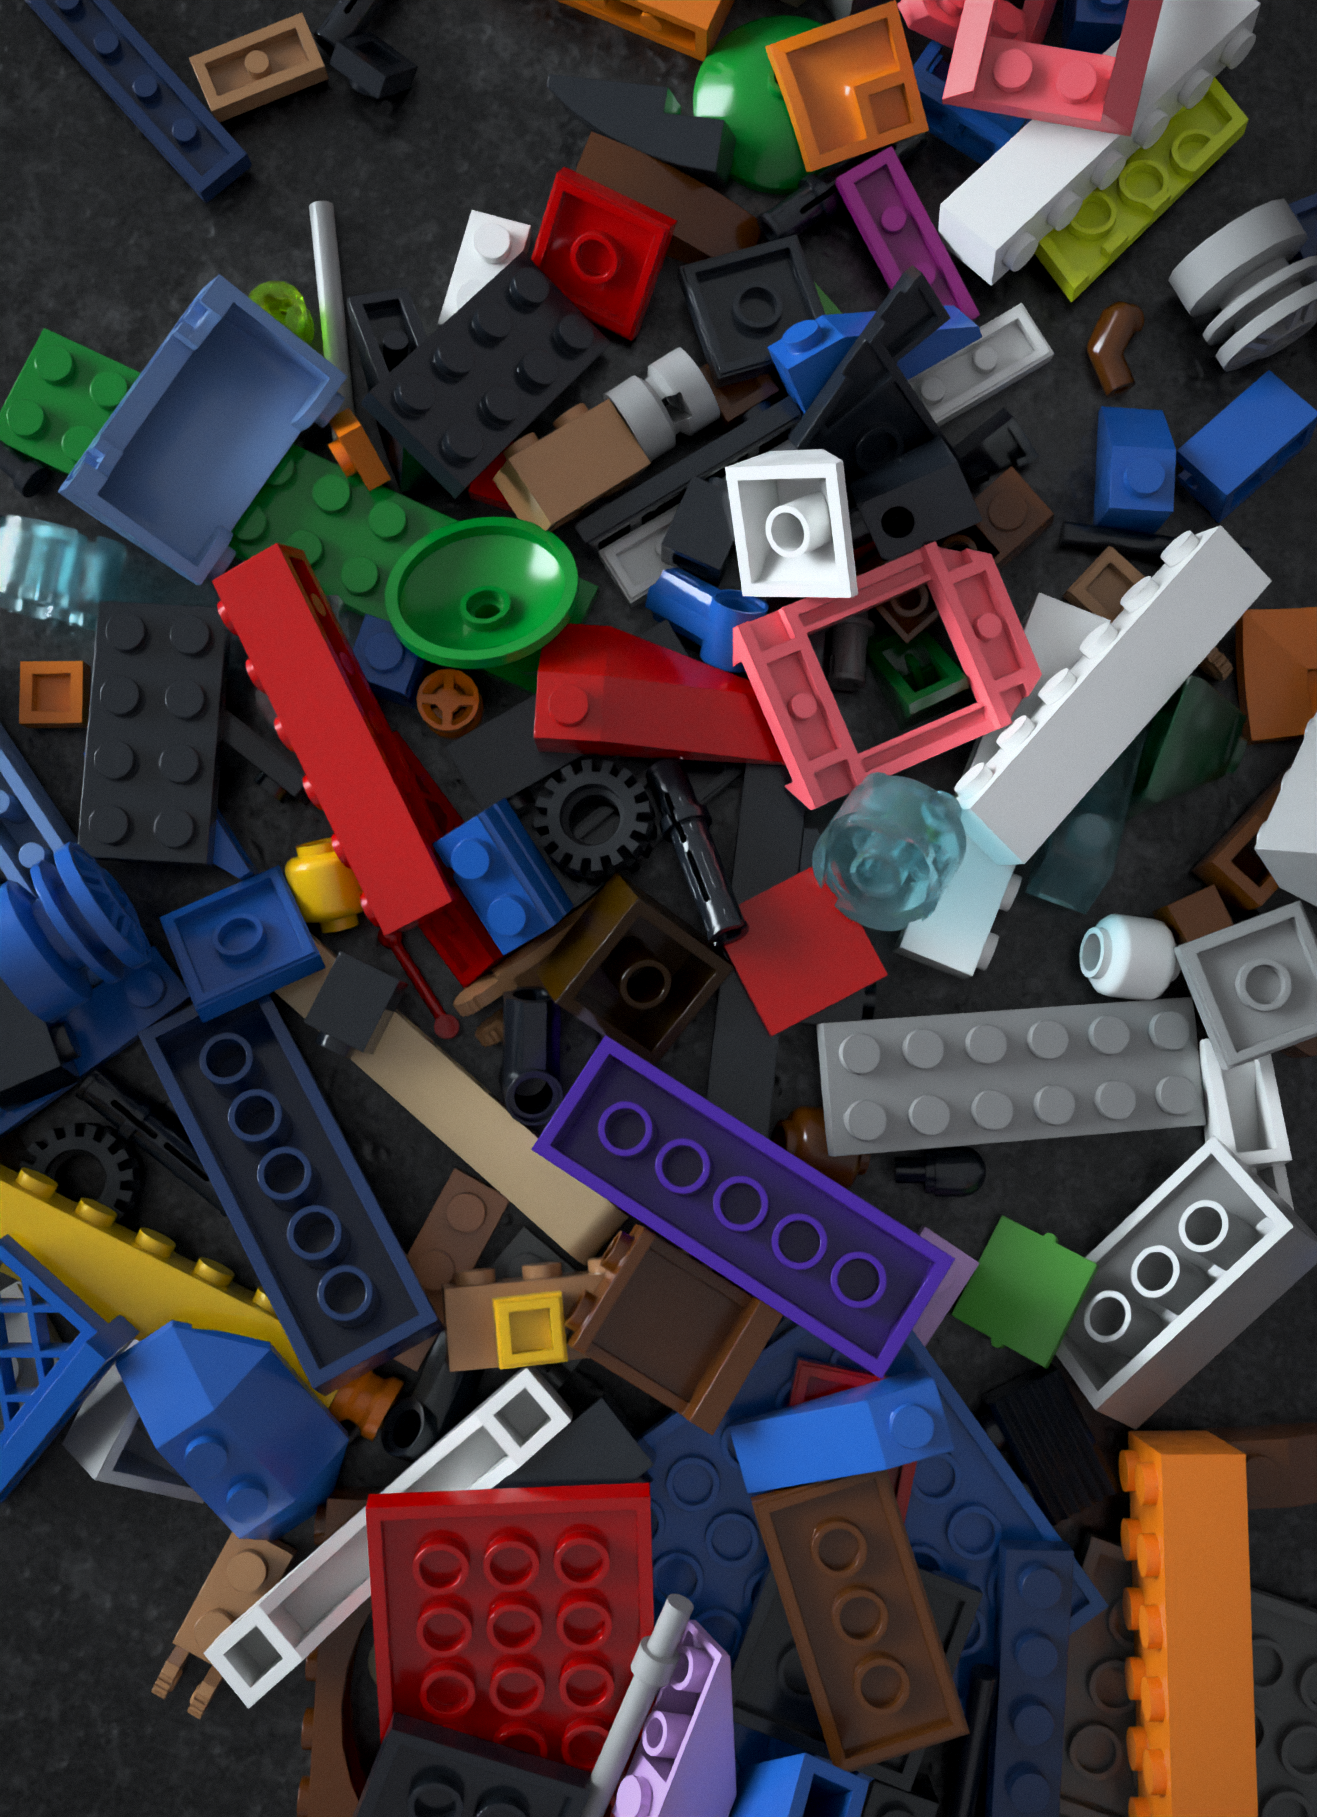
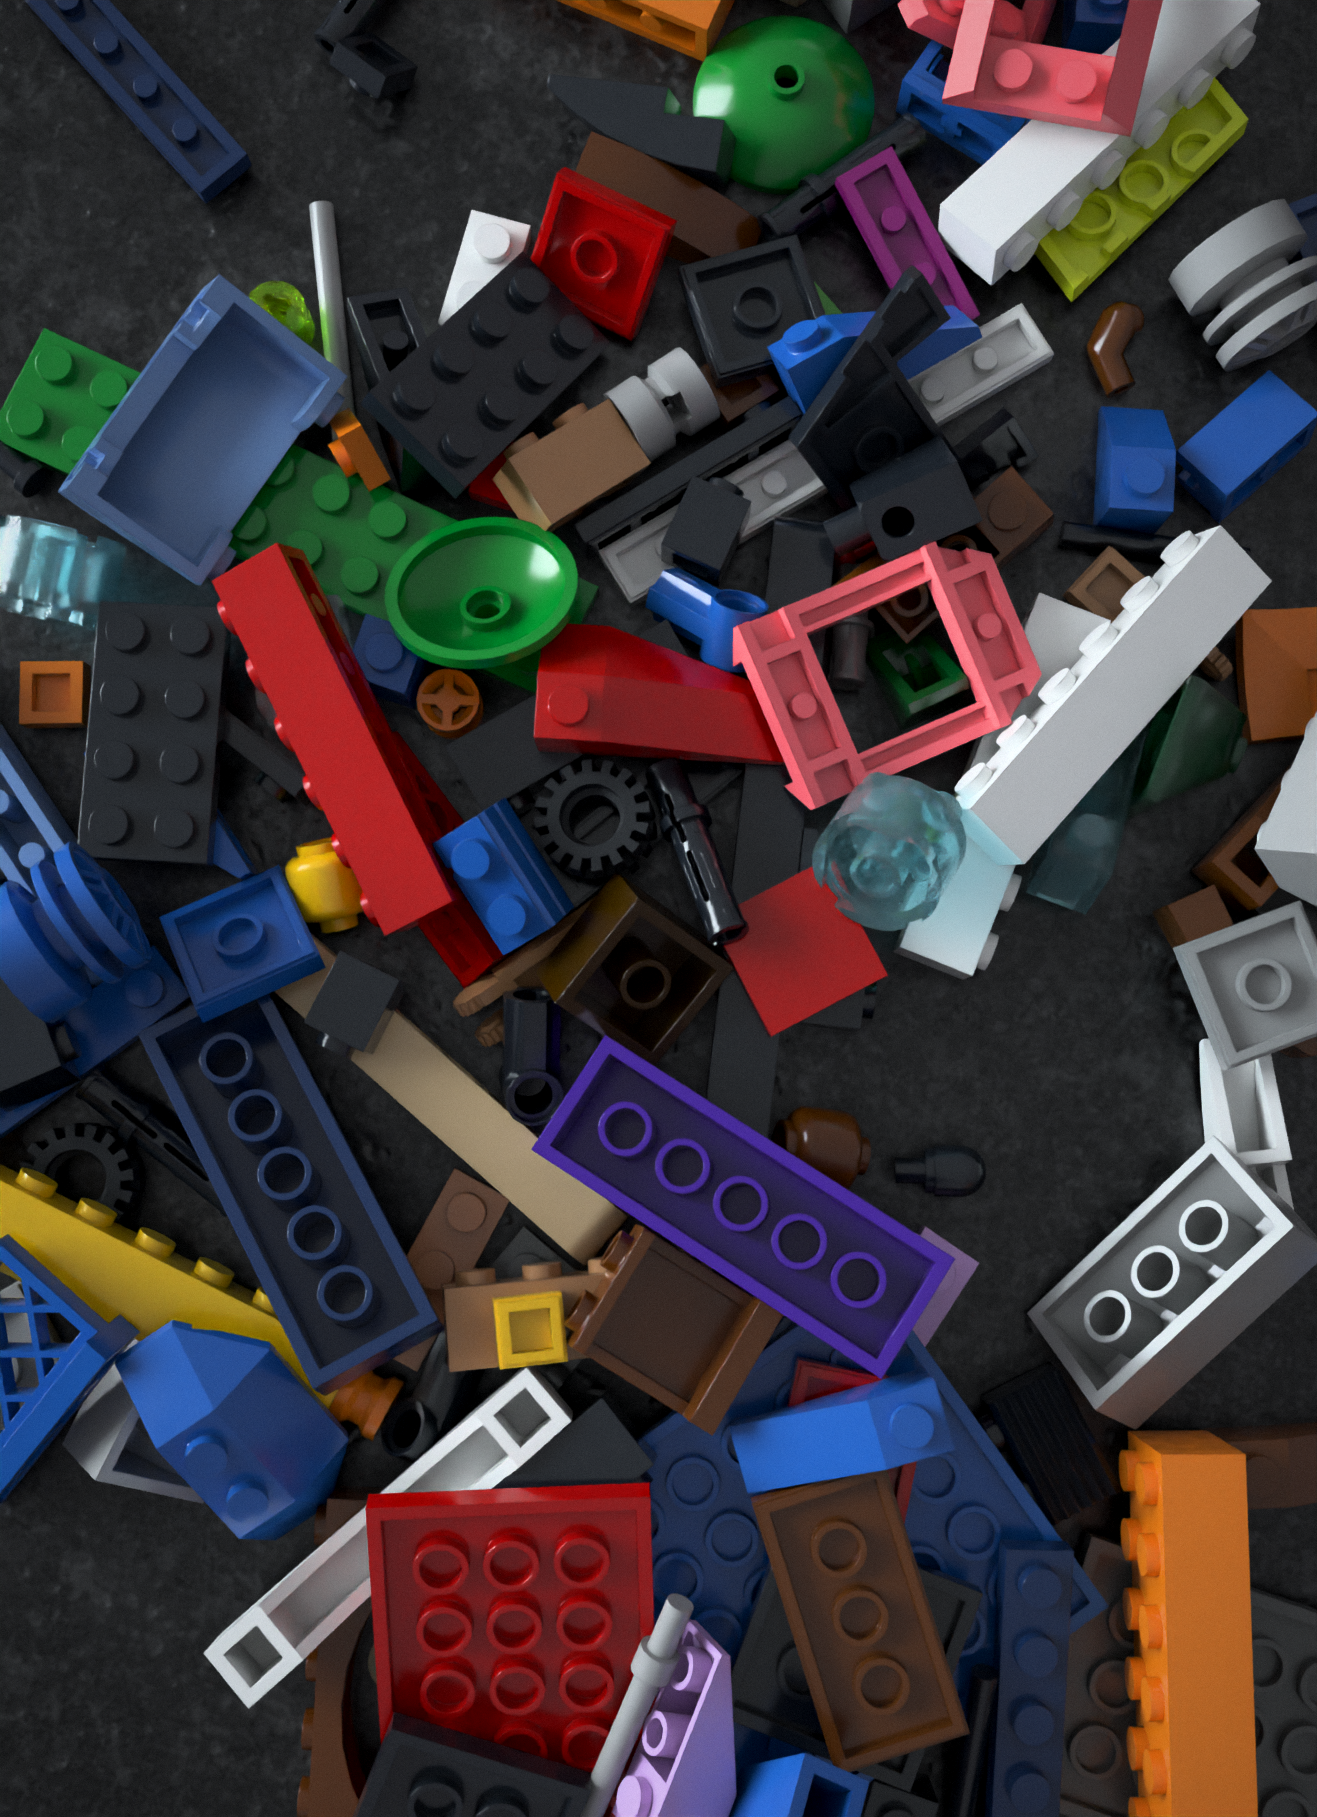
medium nougat hinge [151,1532,298,1719] -> none
medium nougat plate [189,12,329,123] -> none
red hinge [377,928,460,1039] -> none
white slope [725,449,858,598] -> none
orange plate [765,0,929,172] -> none
light grey plate [816,997,1206,1157] -> none
bright green piece [951,1215,1100,1369] -> none
white head [1079,914,1181,1000] -> none

